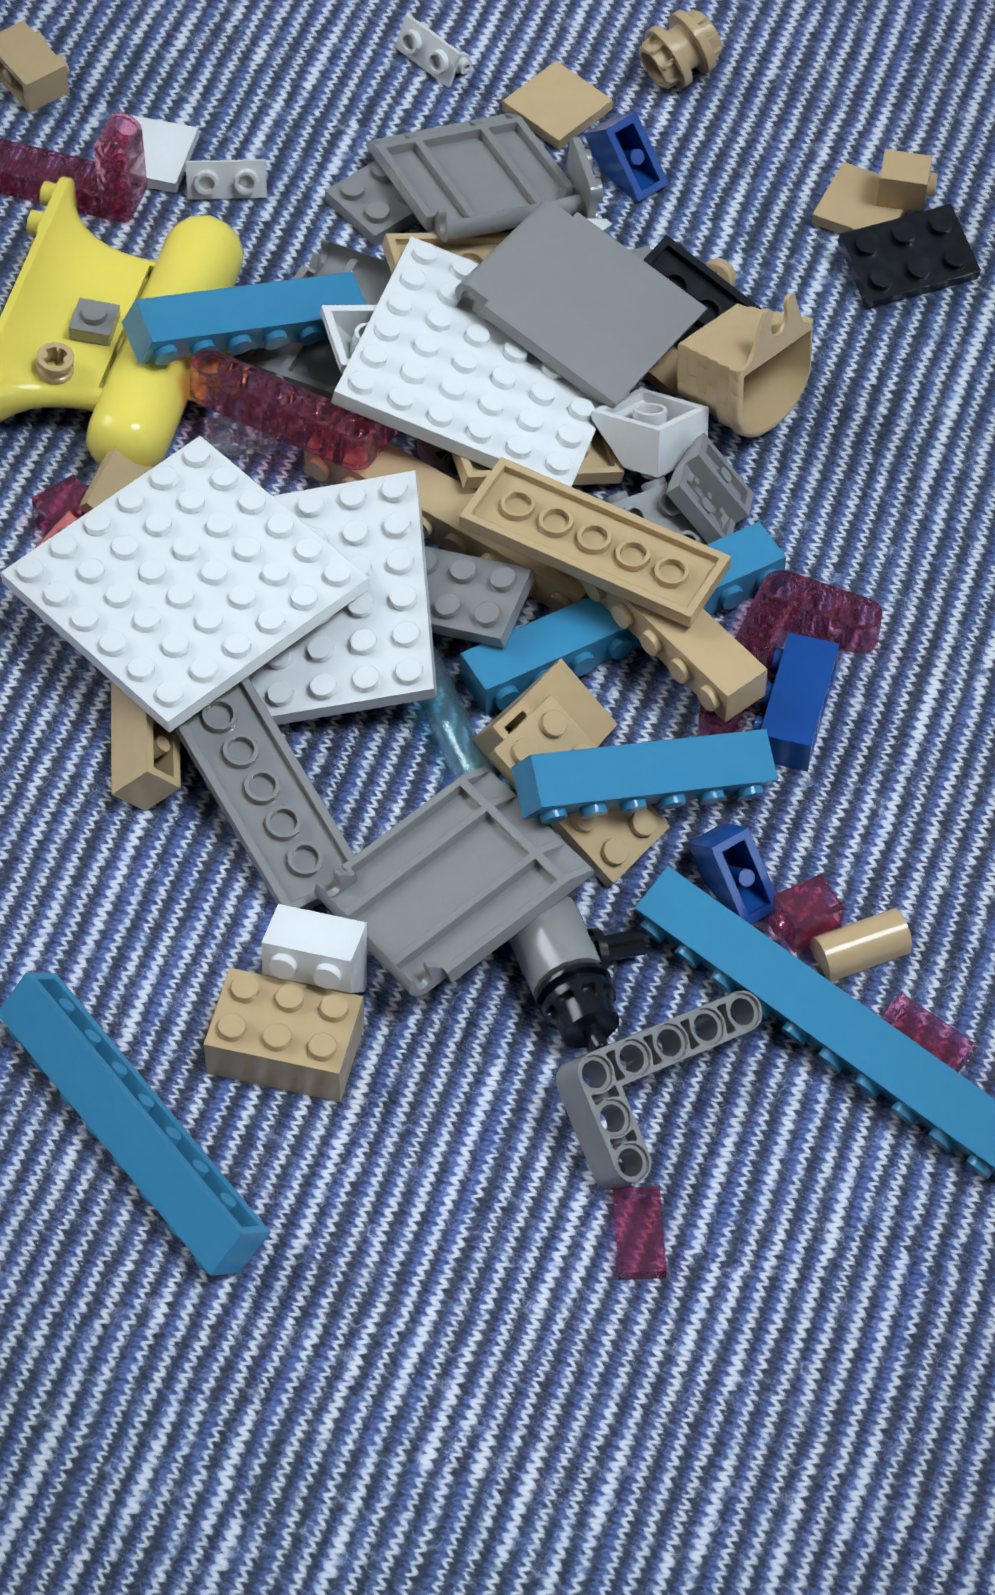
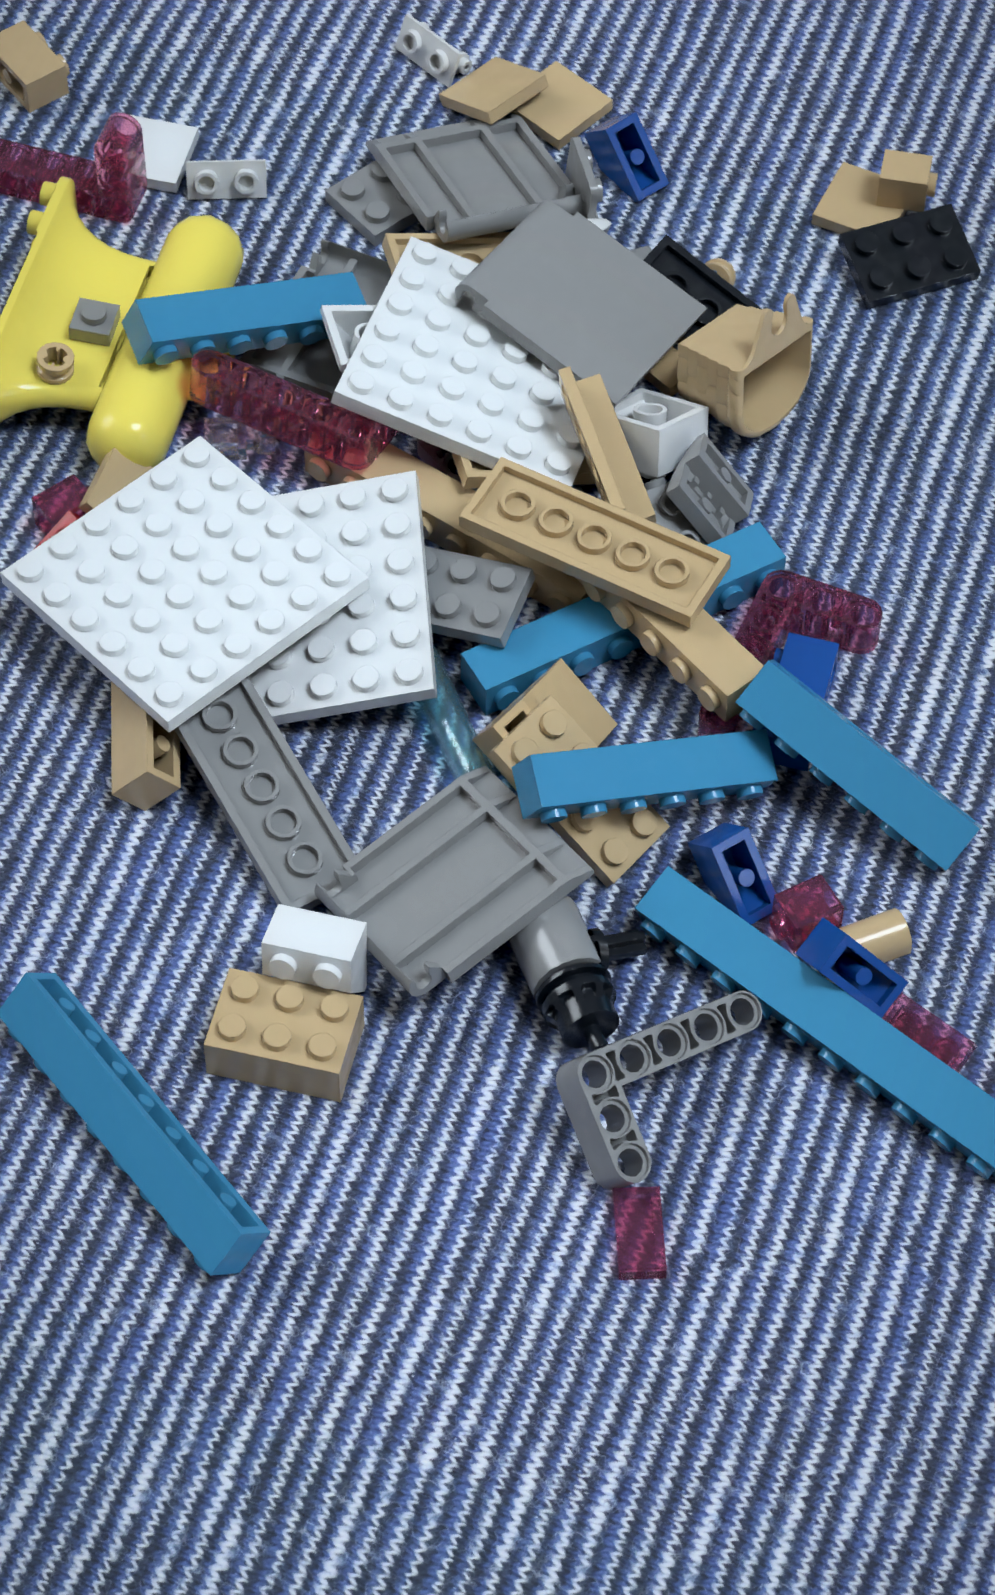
tan piece [639,9,722,89] -> none
none -> tan tile [439,57,549,125]
none -> tan fence [558,366,656,523]
none -> dark azure brick [735,659,983,871]
none -> blue slope [795,917,909,1018]

